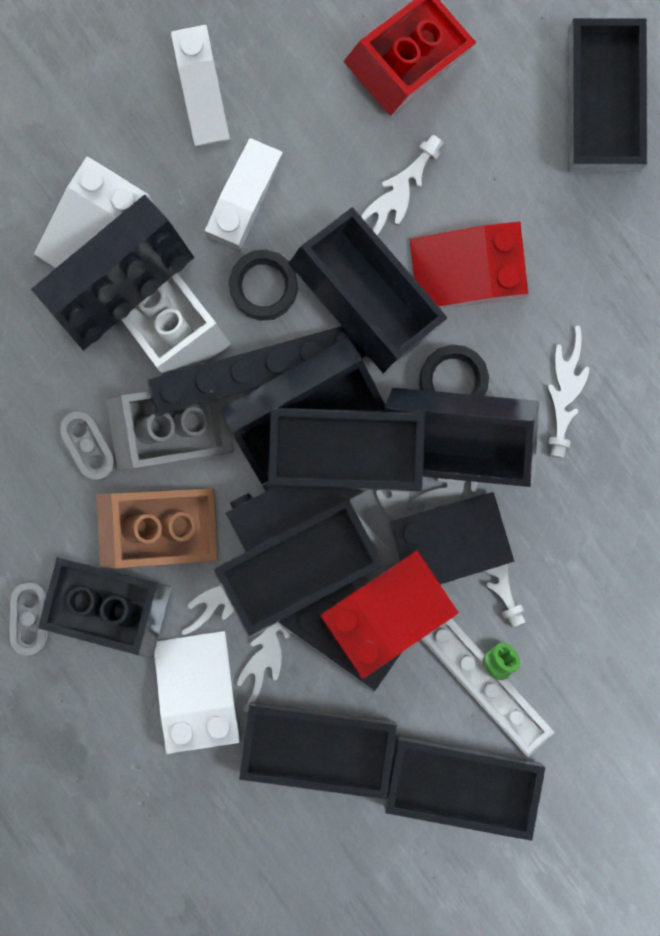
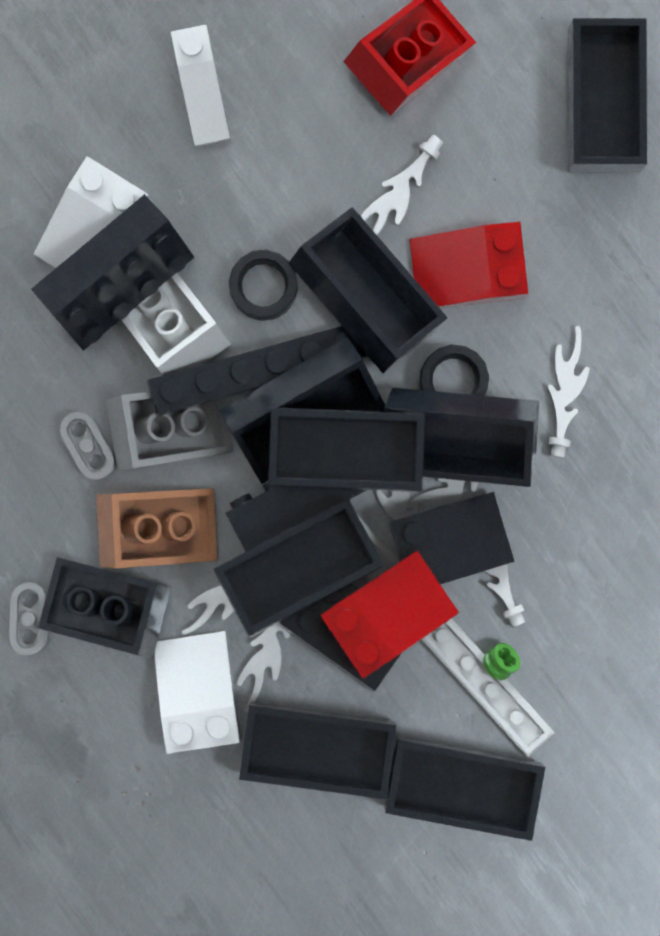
white slope [205,138,283,252] -> none

